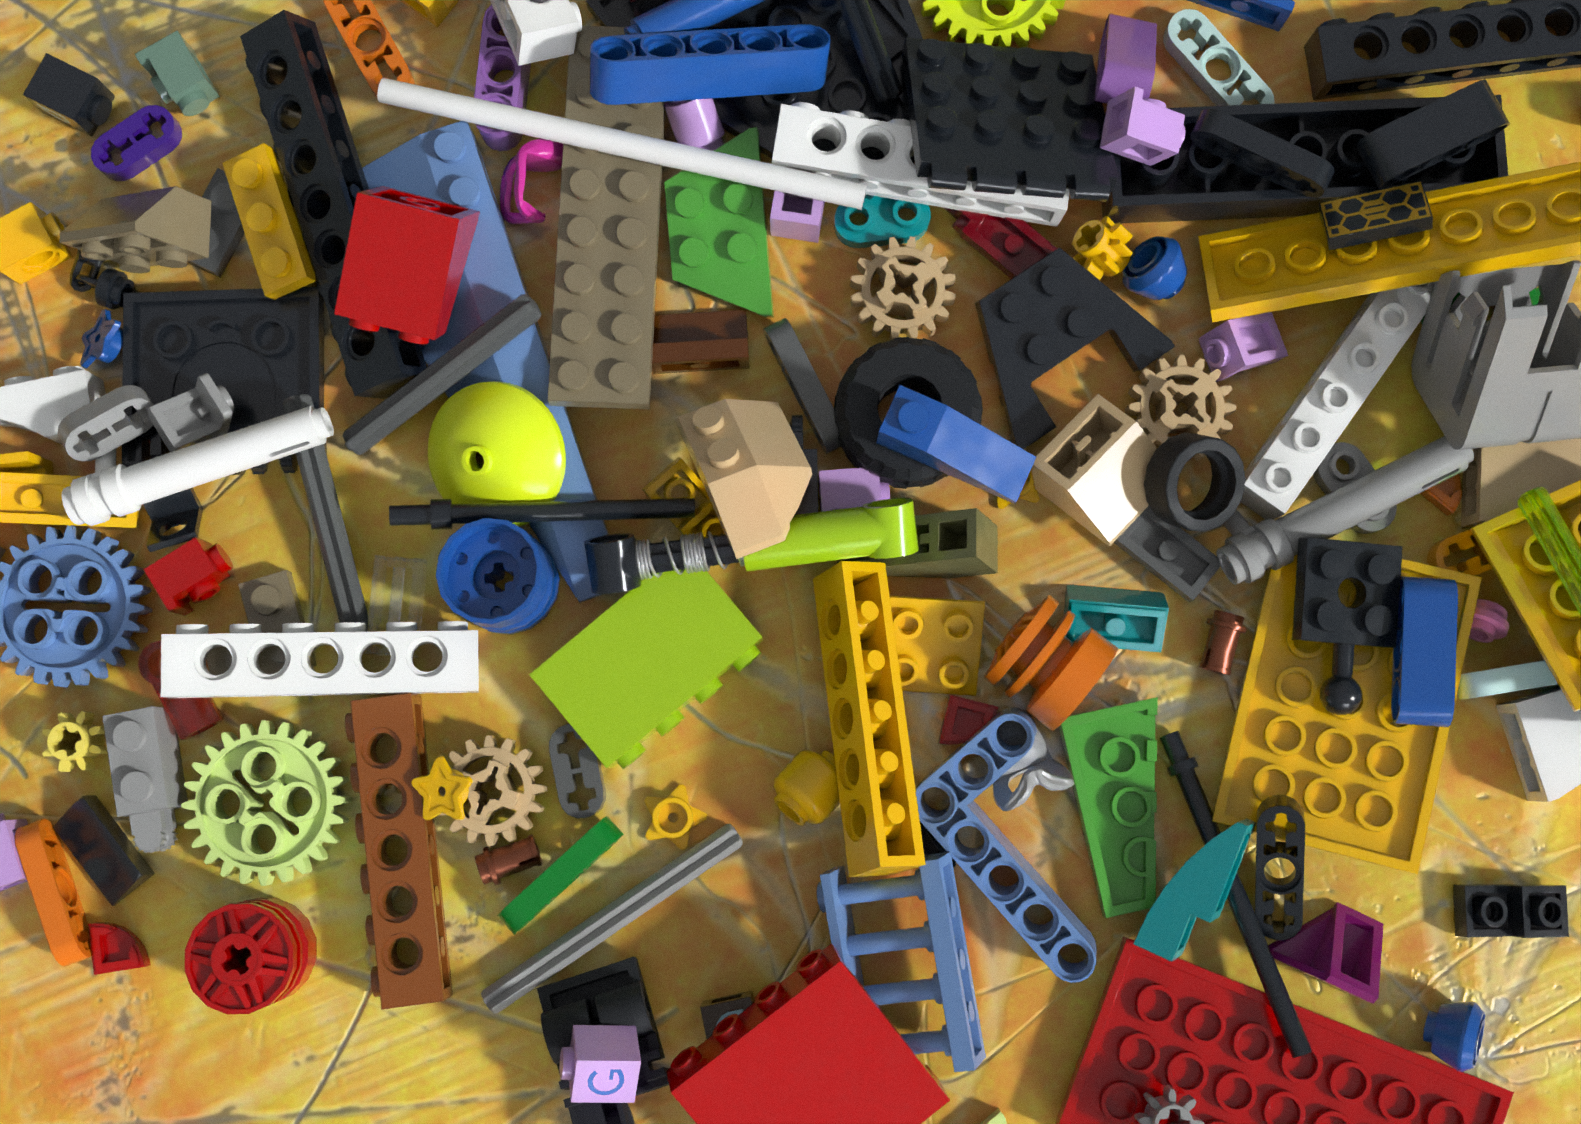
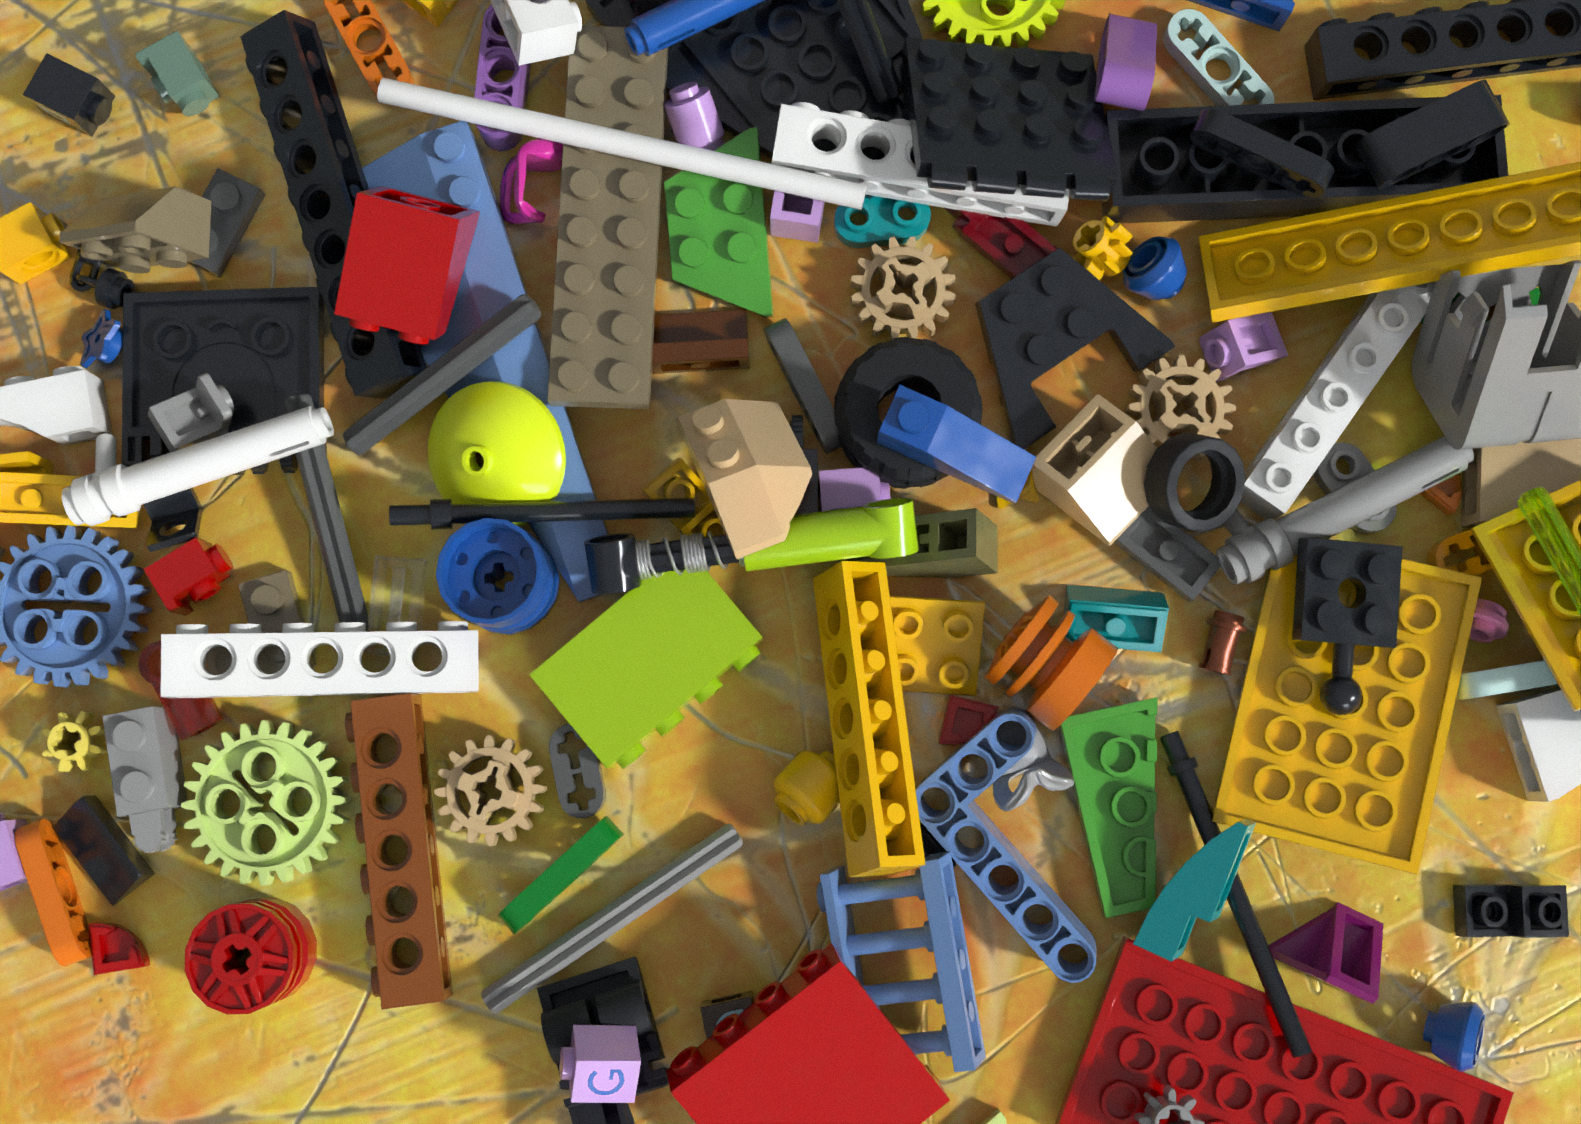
light grey beam [57,385,154,461] -> none
dark purple beam [91,105,182,181] -> none
yellow plate [222,143,317,300] -> none
yellow plate [411,756,473,820] -> none
copper pin [475,834,543,886] -> none
blue beam [590,24,830,105] -> none
yellow plate [644,785,707,850] -> none
lavender brick [1100,86,1186,166] -> none
black beam [1255,795,1305,940] -> none
black tile [1319,180,1433,251] -> none
blue beam [1391,576,1458,727] -> none

